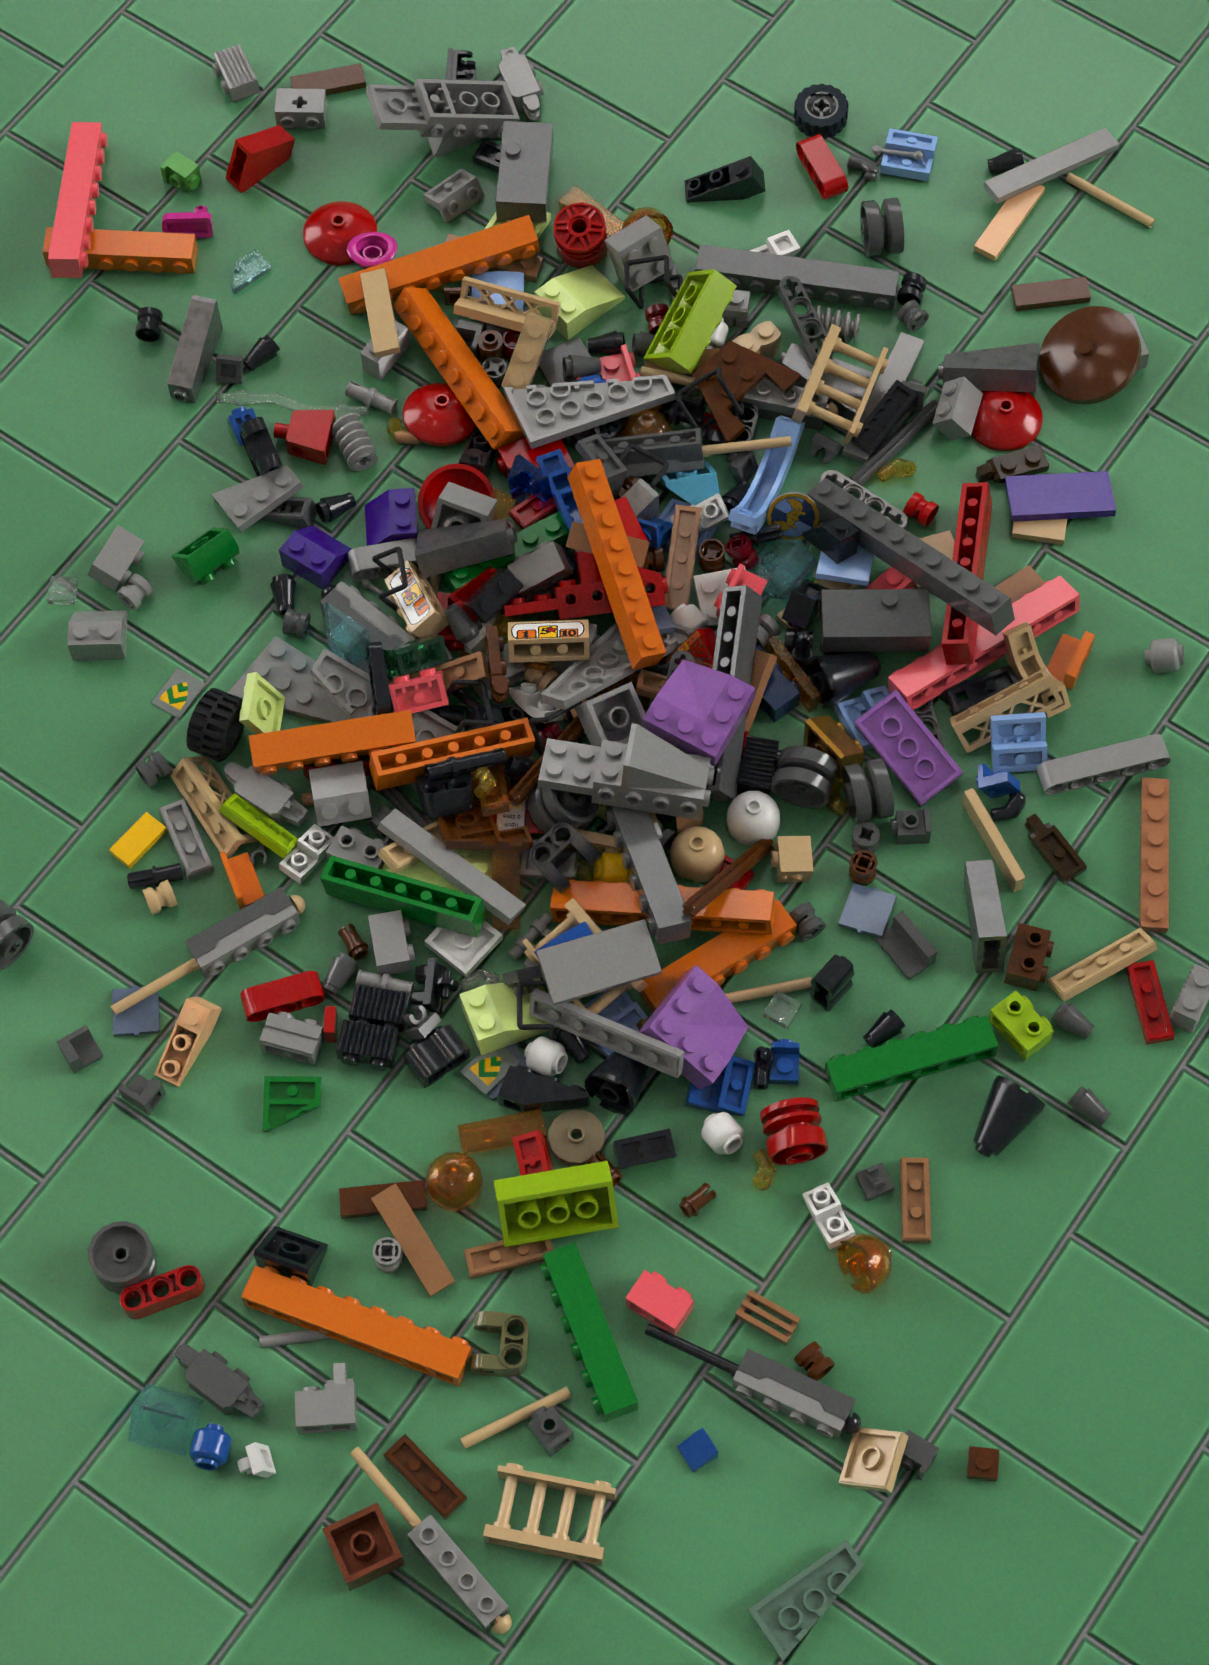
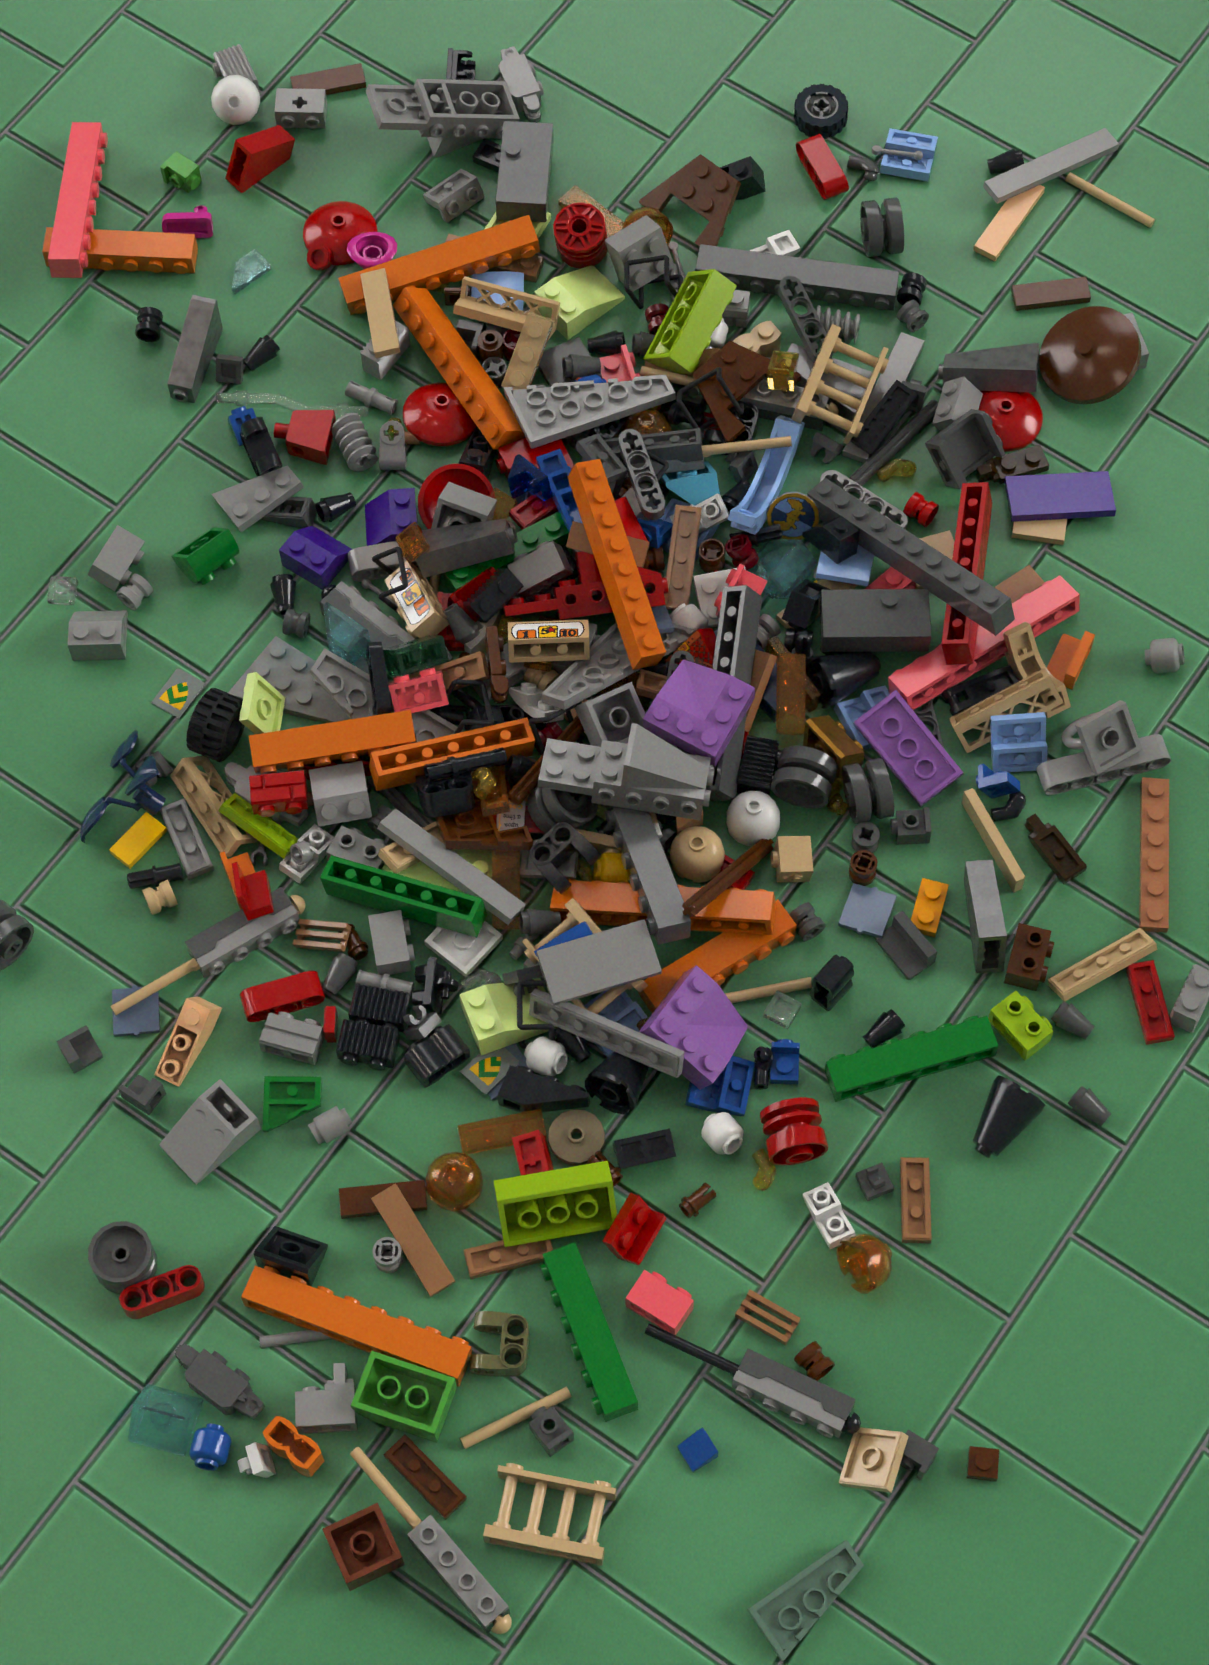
none -> dark blue plant [80,729,166,843]
none -> light grey slope [159,1079,261,1185]
none -> white cylinder [211,75,260,125]
none -> red panel [232,862,274,921]
none -> red brick [249,770,308,817]
none -> orange brick [262,1416,325,1477]
none -> light grey hinge [290,841,314,865]
none -> medium nougat tile [293,919,351,952]
none -> red tile [307,245,333,271]
none -> light grey brick [308,1106,352,1144]
none -> bright green brick [351,1351,457,1443]
none -> light grey piece [379,420,407,470]
none -> clear orange tile [395,522,430,564]
none -> dark grey cone [519,909,561,936]
none -> red bracket [602,1192,666,1265]
none -> dark grey beam [619,429,665,520]
none -> reddish brown wing [639,154,741,247]
none -> light grey hinge [668,241,686,281]
none -> clear yellow slope [767,350,799,391]
none -> clear orange tile [776,653,805,735]
none -> light orange plate [911,878,949,937]
none -> dark grey panel [925,409,1005,489]
none -> light grey tile [1061,700,1142,775]

